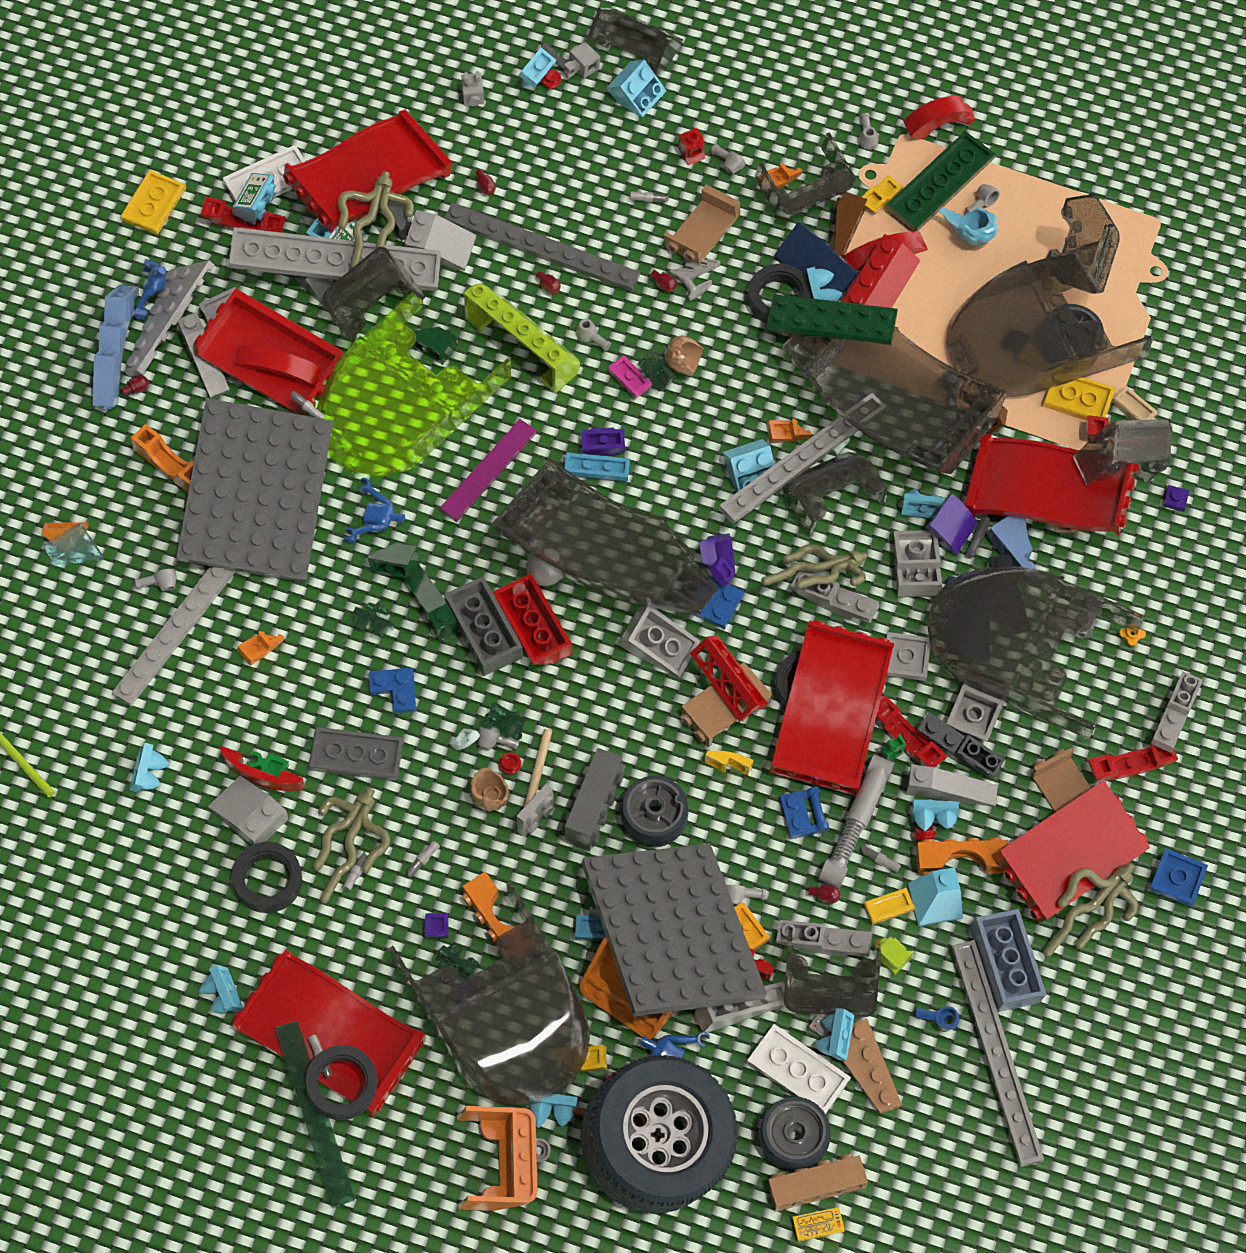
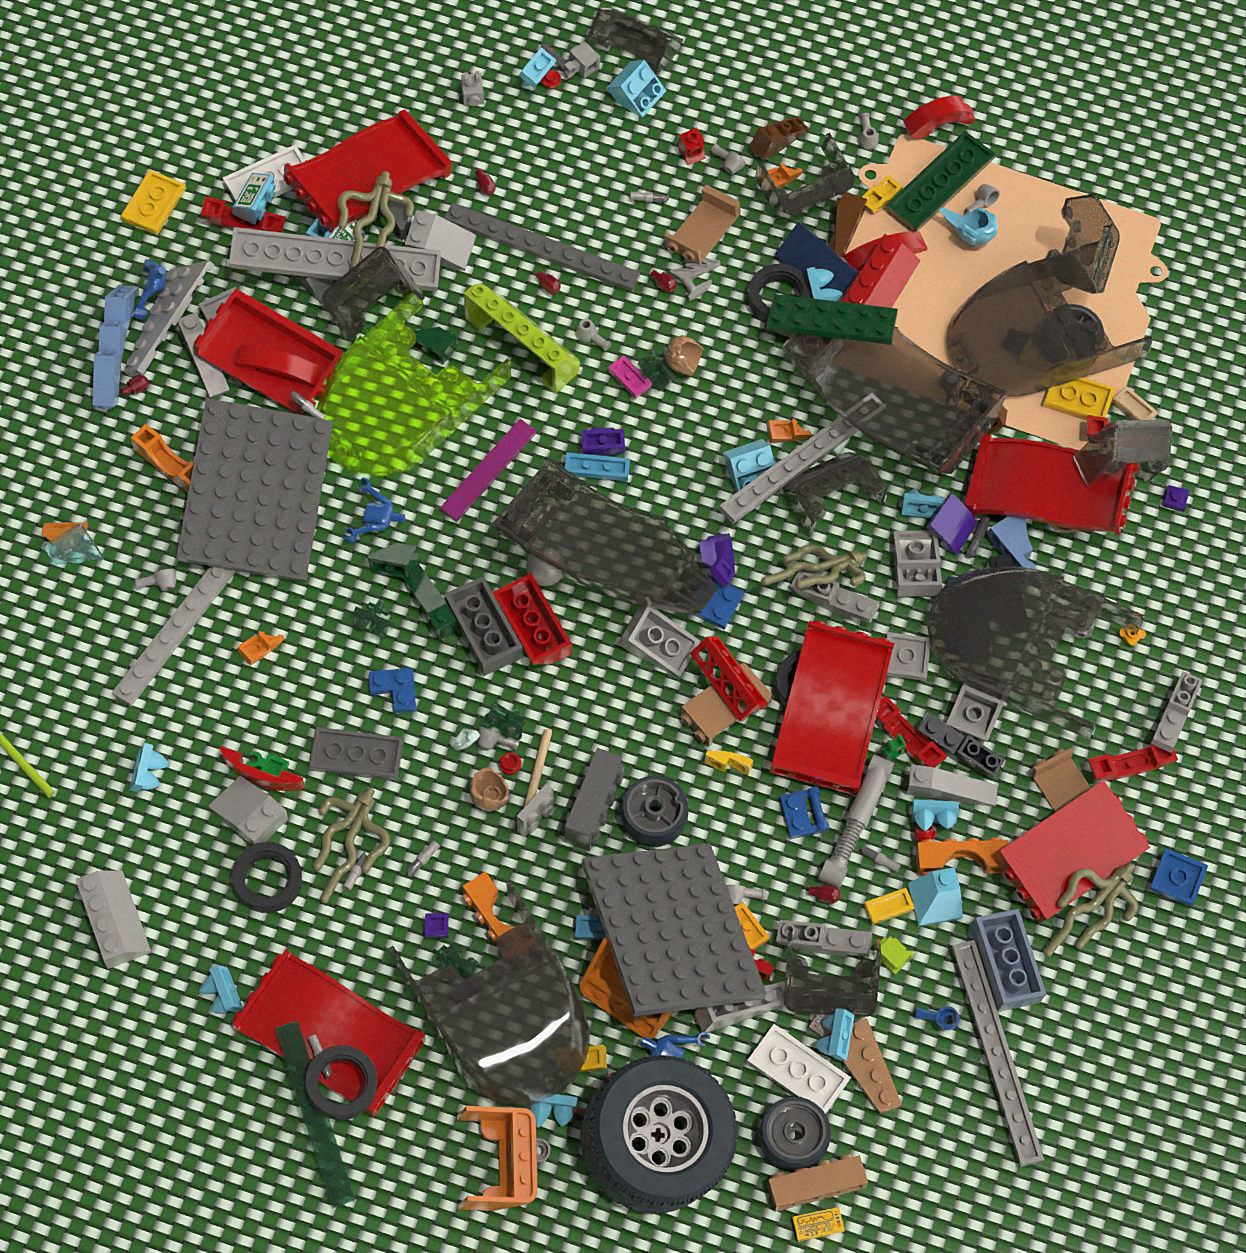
none -> light grey slope [76,871,152,969]
none -> reddish brown slope [749,116,810,160]

